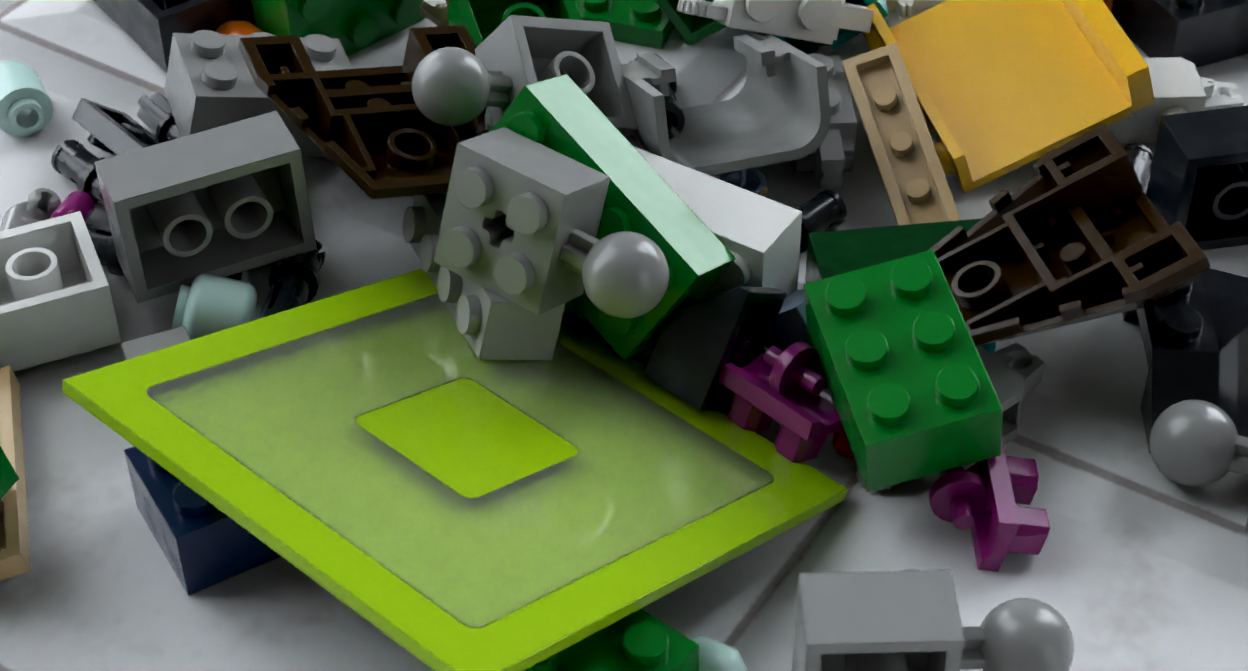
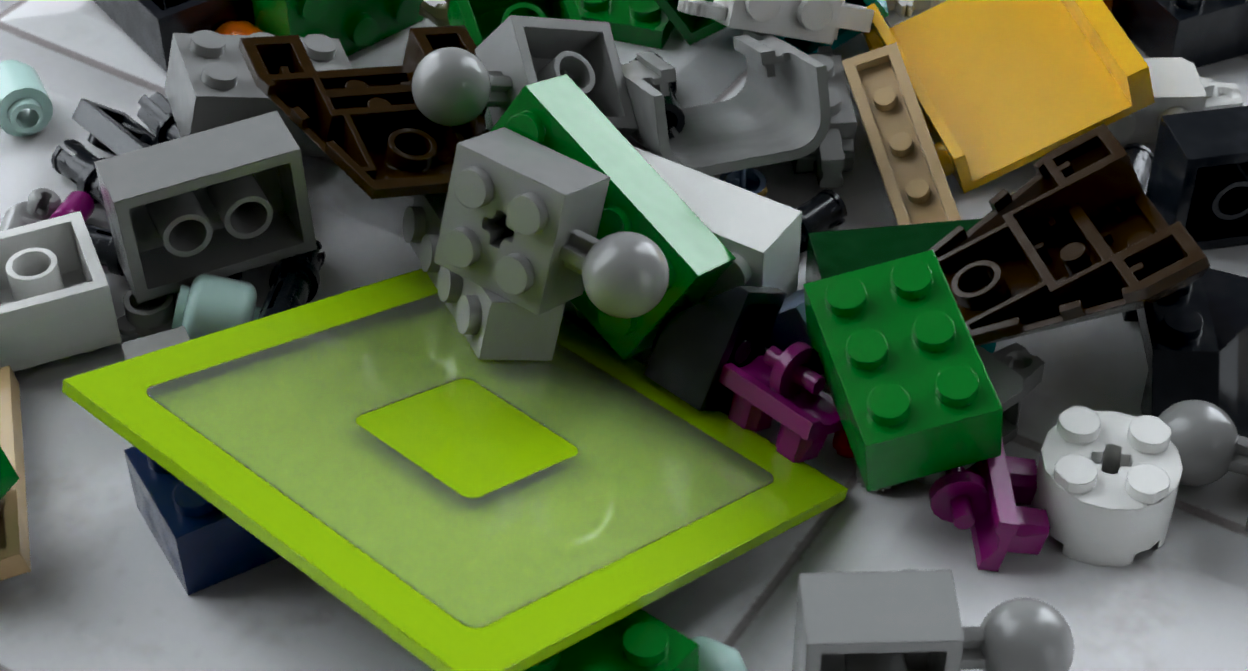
none -> light grey plate [117,289,178,337]
none -> white brick [1031,406,1183,567]

